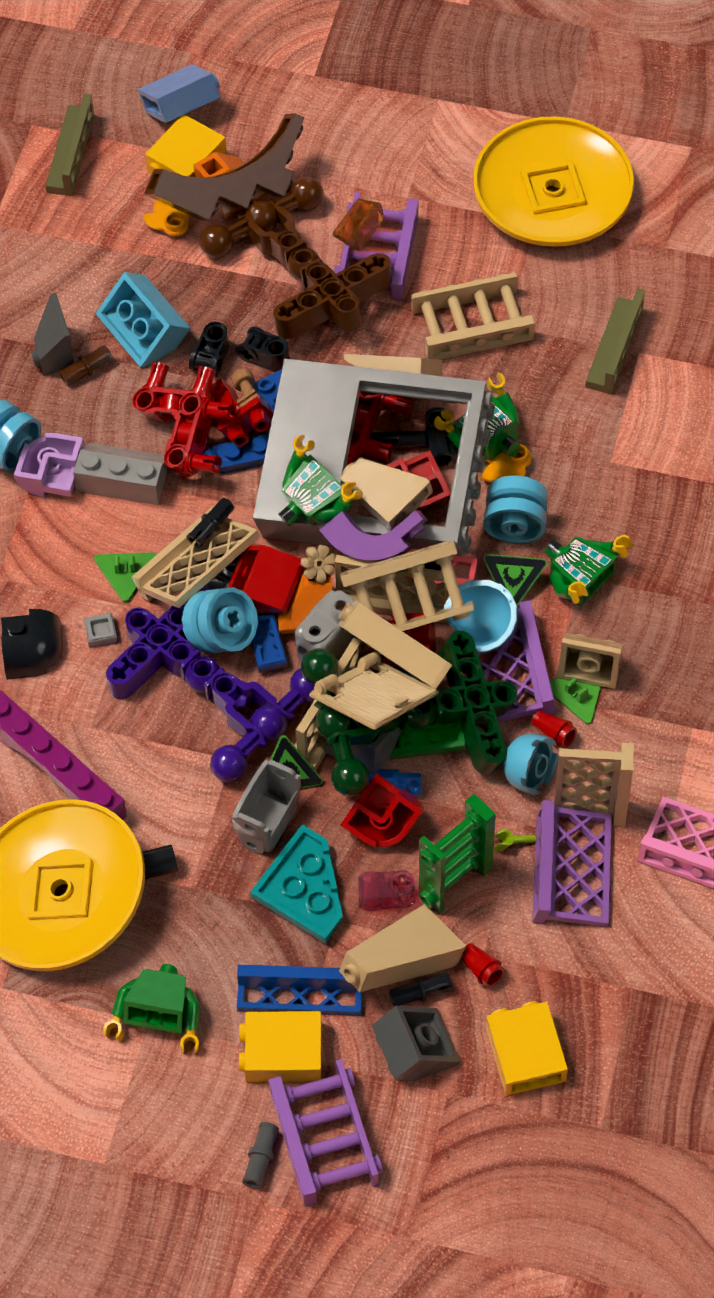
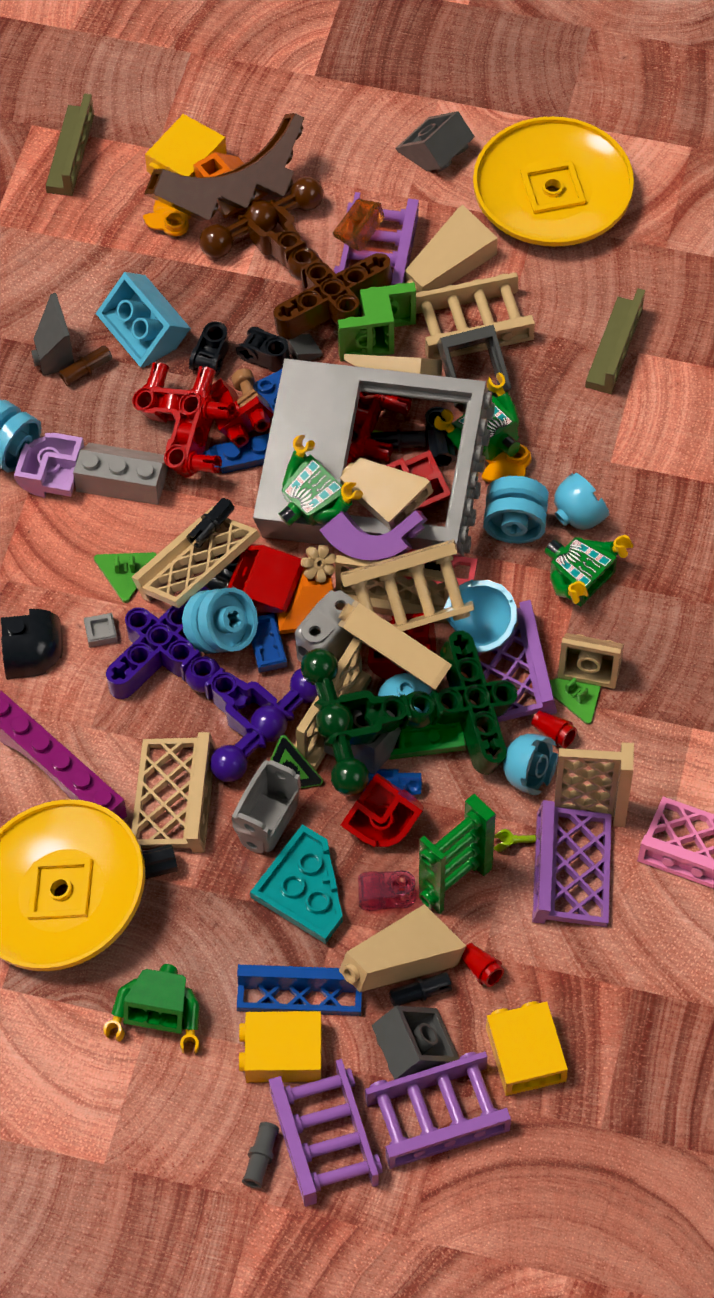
medium blue brick [138,64,220,123] -> none
tan window [309,651,439,730] -> none
black piece [484,554,547,606] -> none
none -> tan fence [132,732,216,853]
none -> dark grey slope [286,334,323,361]
none -> bright green bracket [338,282,416,361]
none -> medium lavender fence [365,1051,511,1169]
none -> dark grey slope [396,111,475,171]
none -> tan slope [405,205,498,293]
none -> dark grey window [437,324,512,409]
none -> medium azure cylinder [554,473,609,530]

